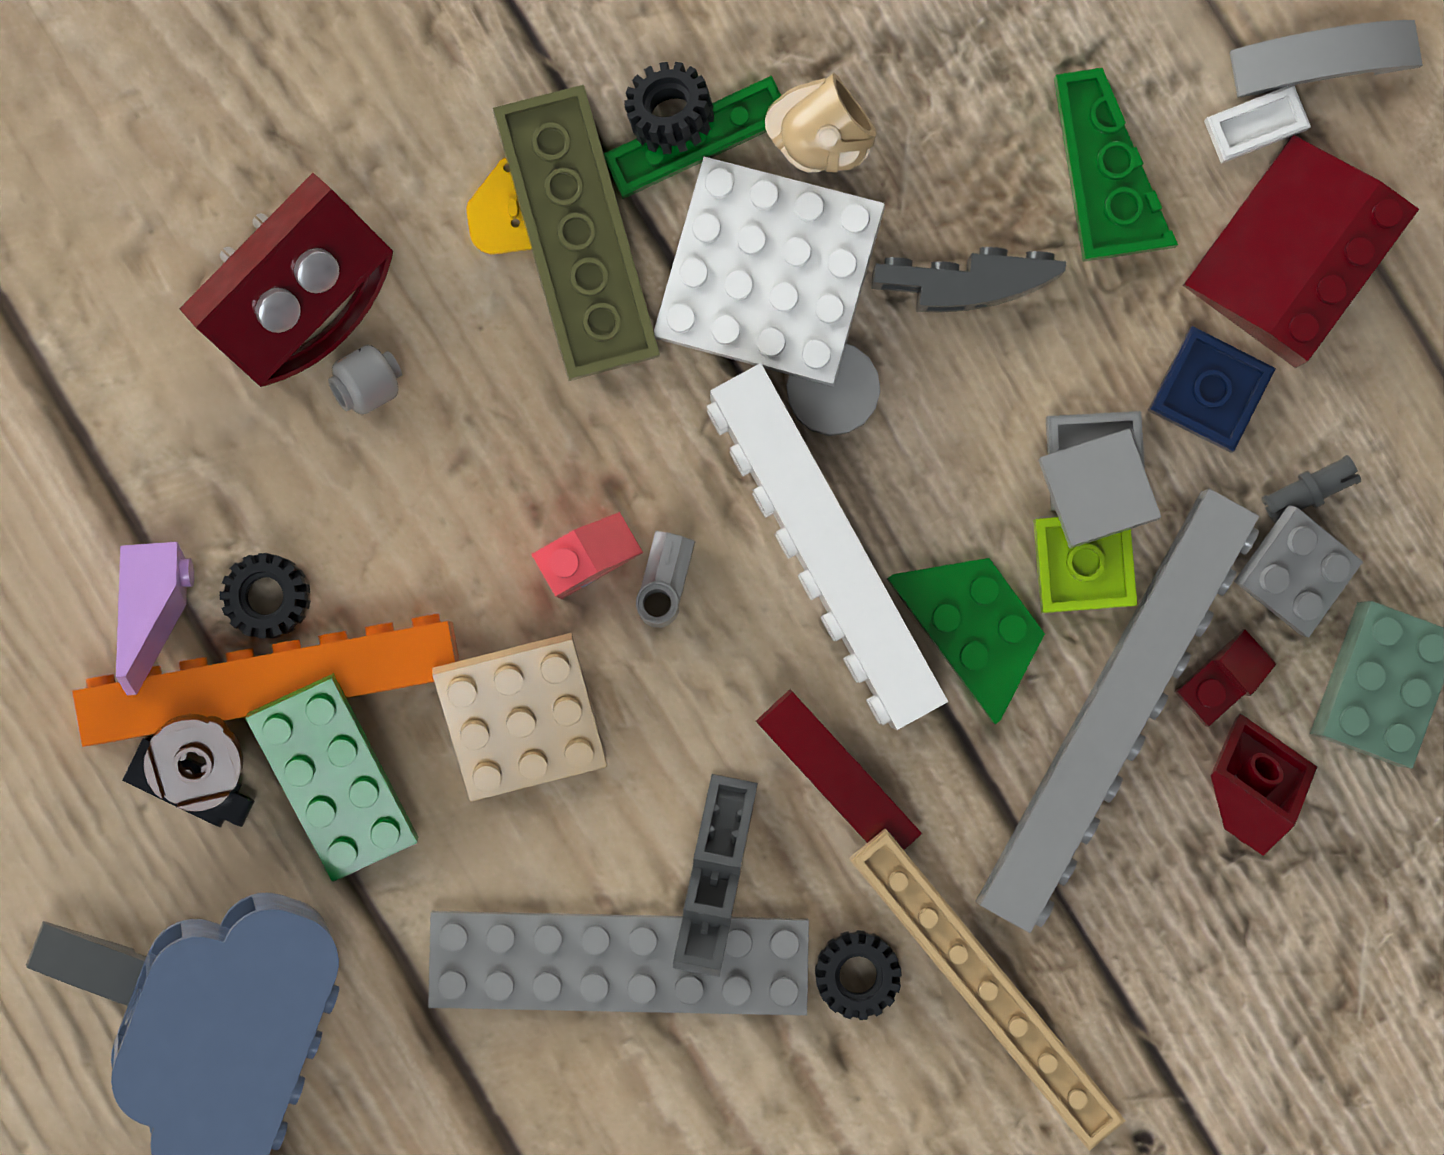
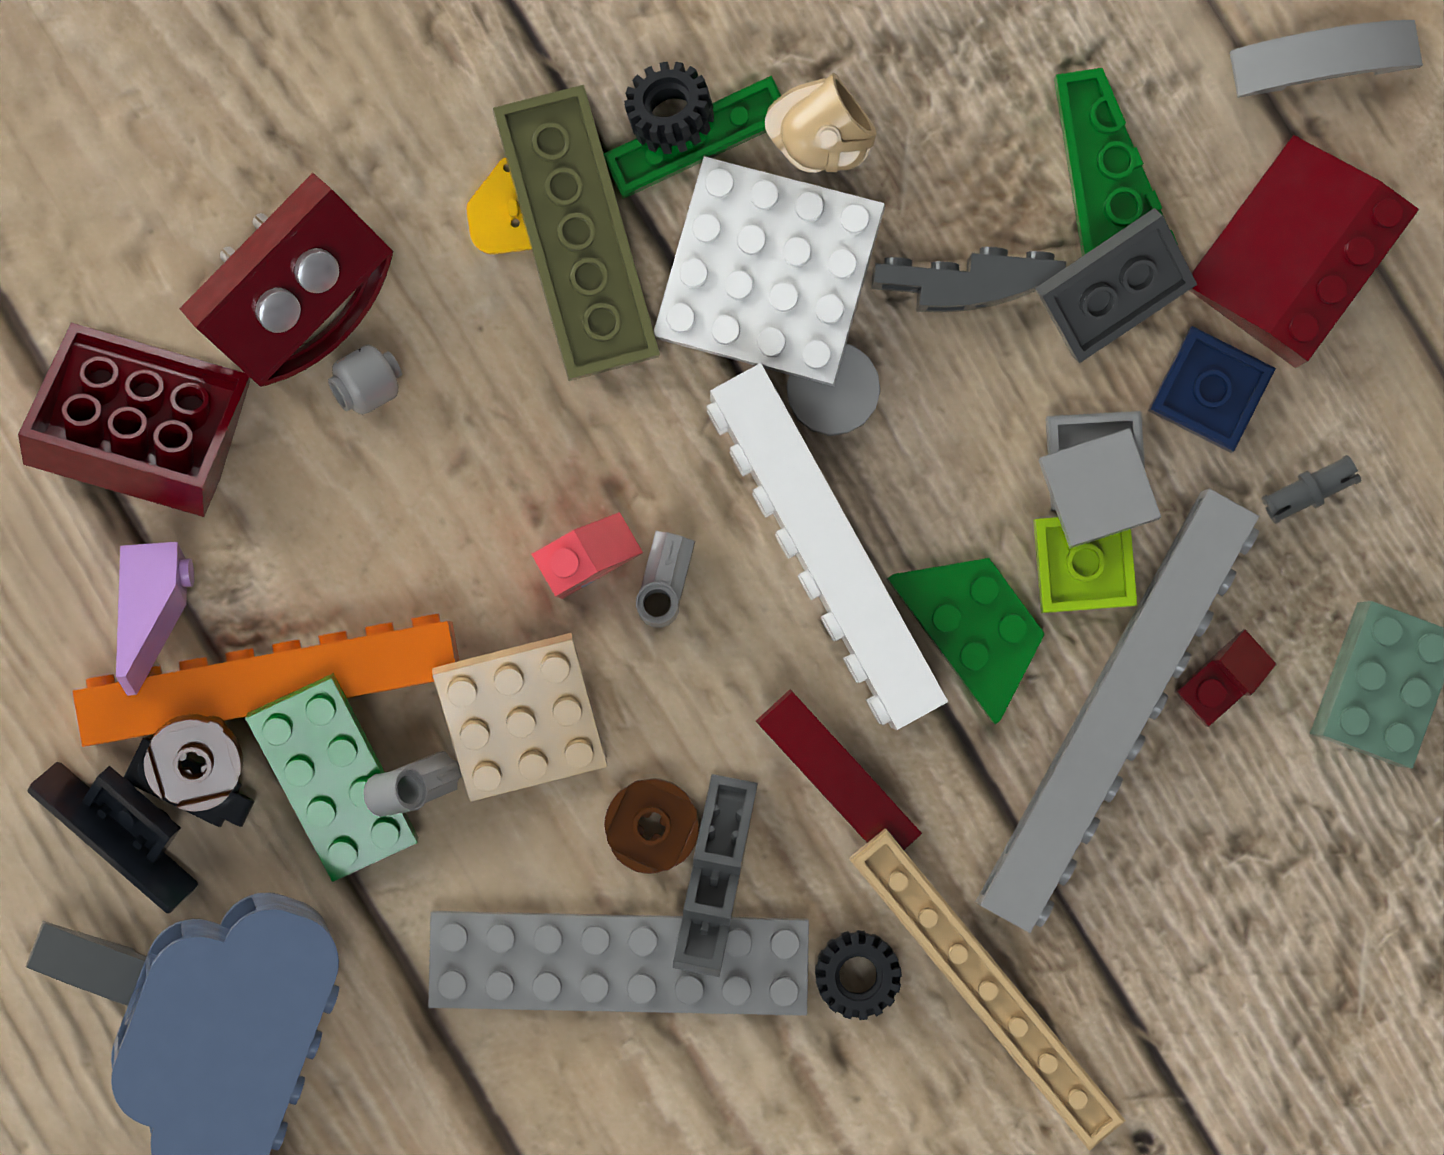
black tyre [220,553,311,639] -> none
white tile [1204,85,1311,164] -> none
dark red slope [1210,713,1317,856] -> none
light grey plate [1234,505,1363,638] -> none
none -> dark red slope [18,322,251,517]
none -> black bracket [27,762,198,914]
none -> light grey piece [364,751,462,817]
none -> reddish brown plate [604,778,699,874]
none -> dark grey plate [1035,208,1197,364]

